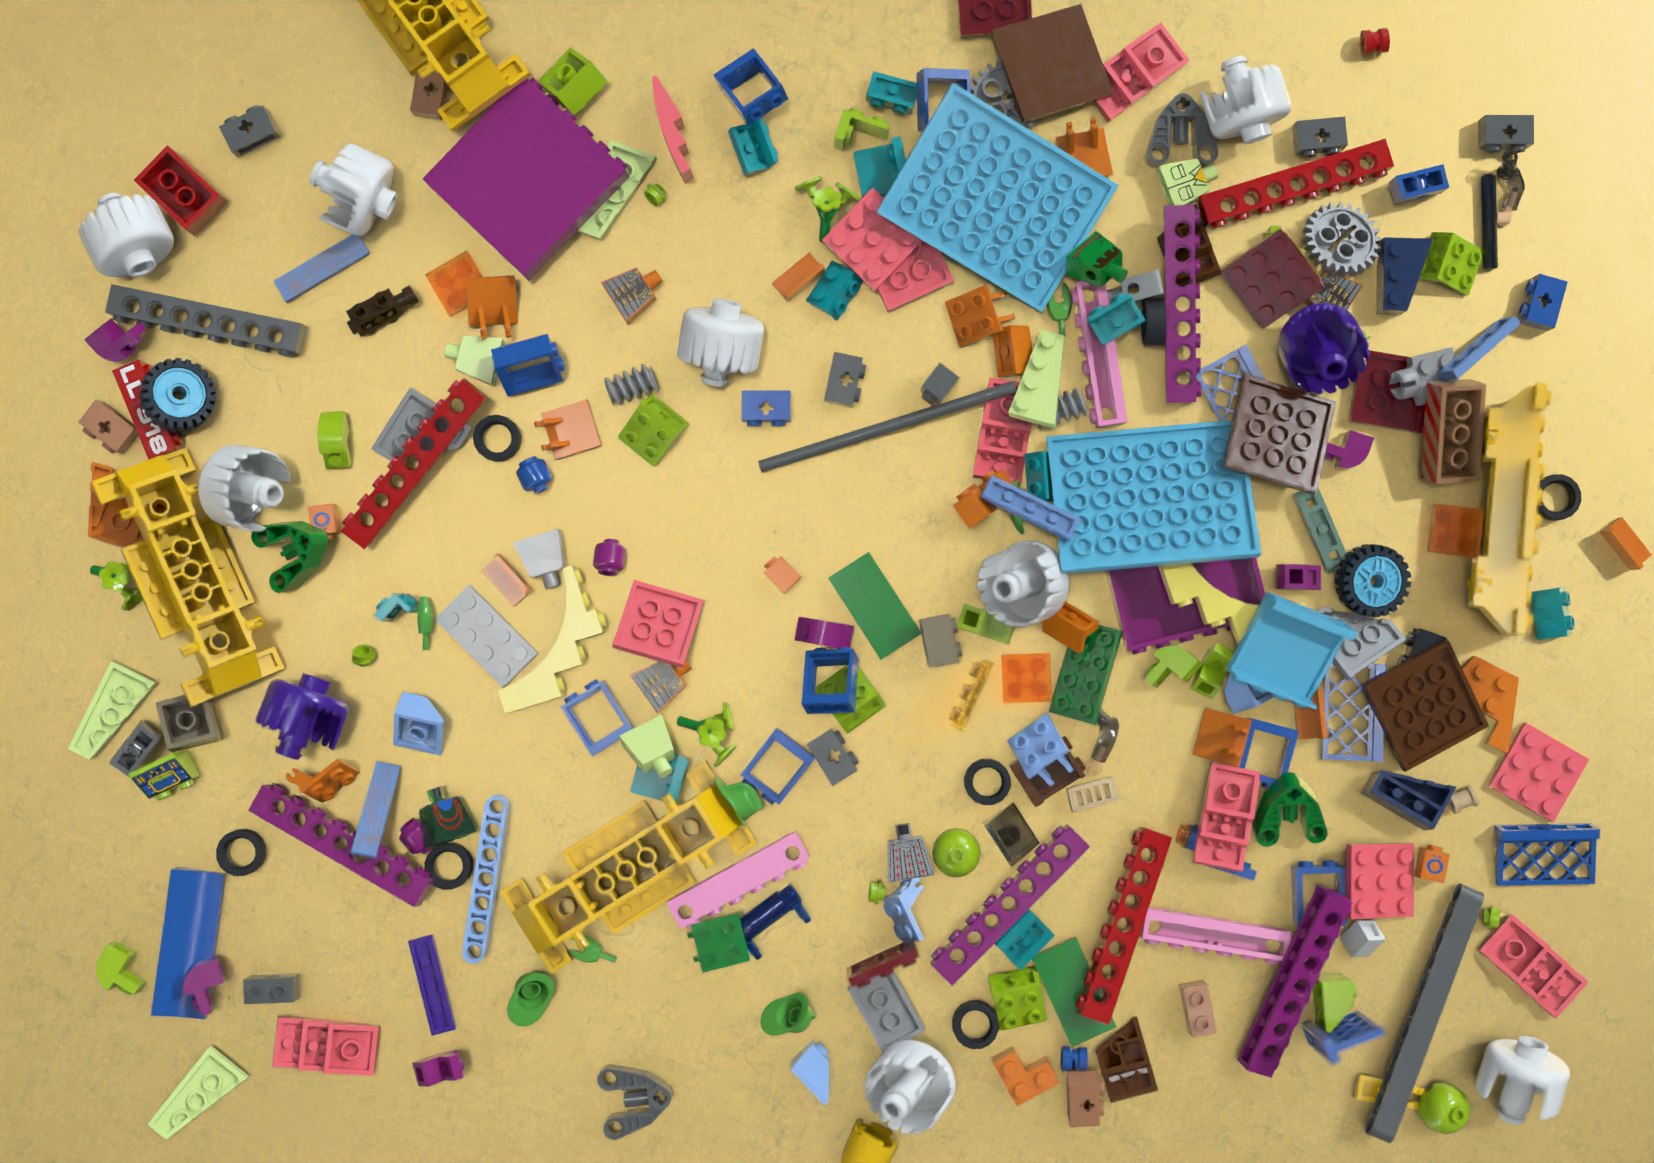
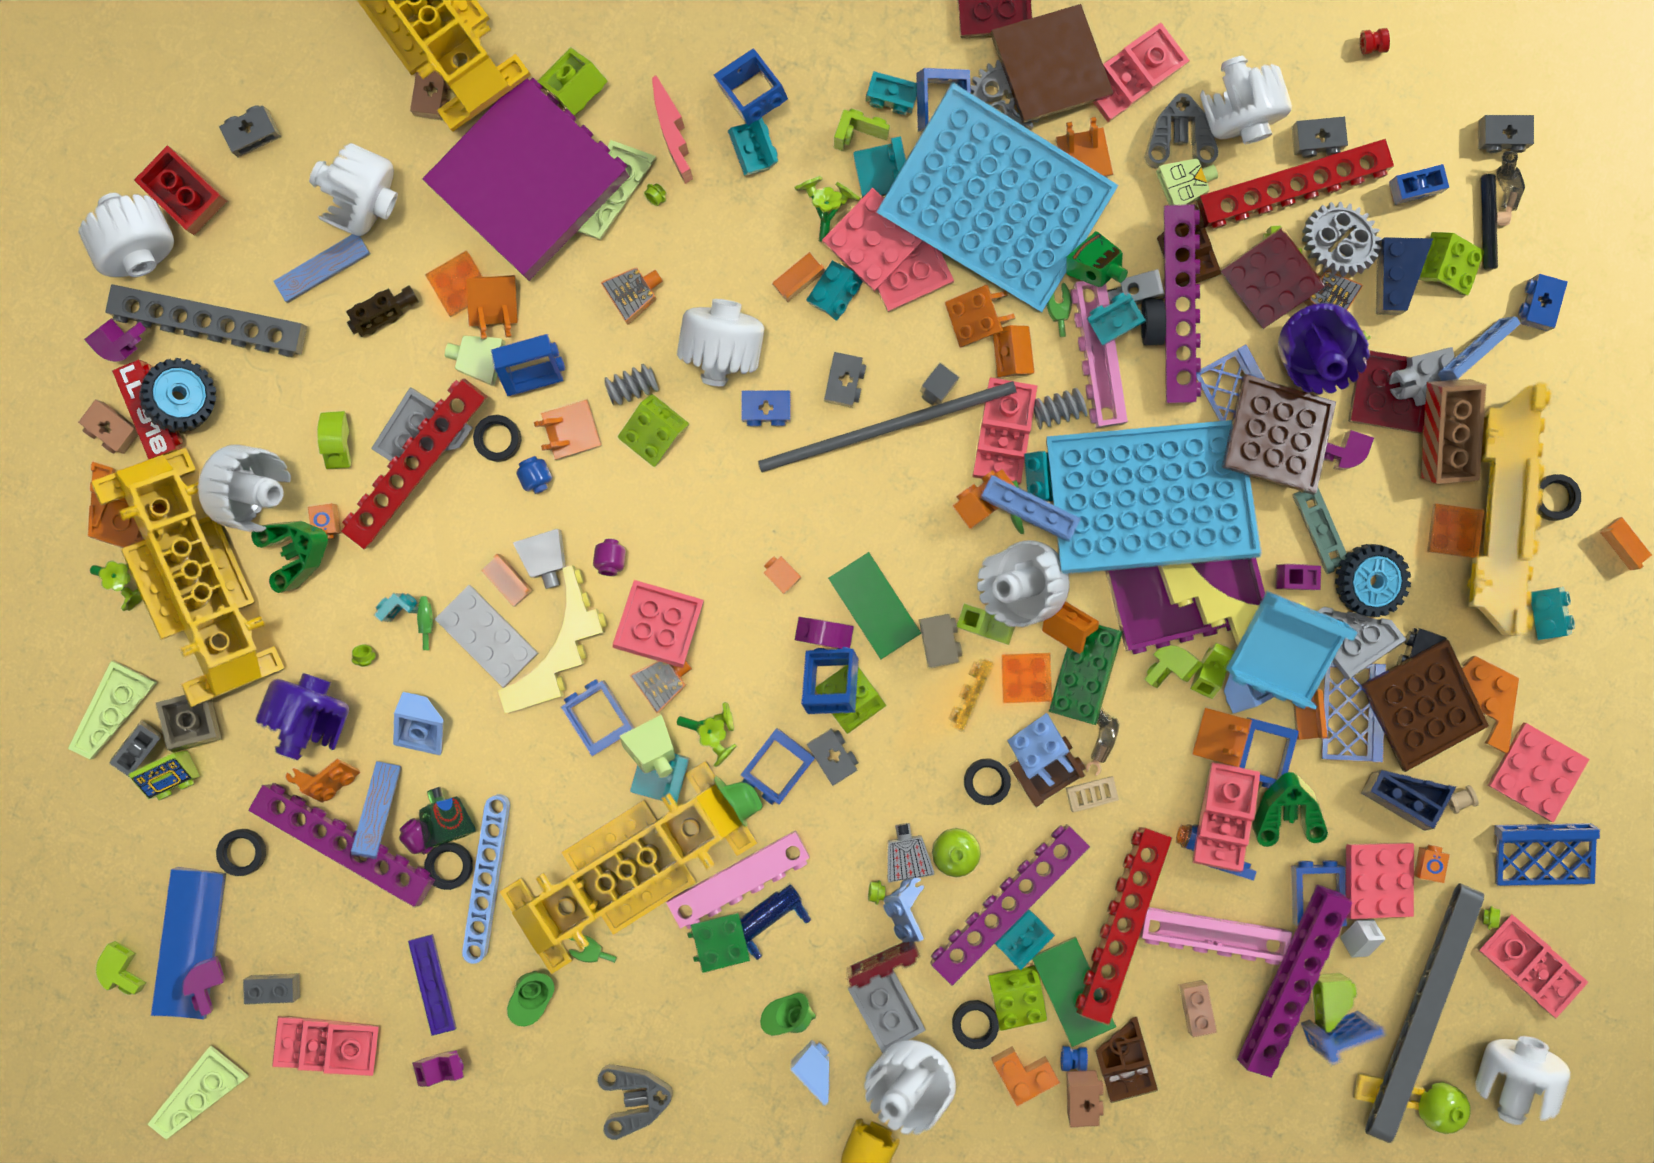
clear smoke slope [982,802,1040,867] -> none
yellowish green wing [1008,330,1065,429] -> none

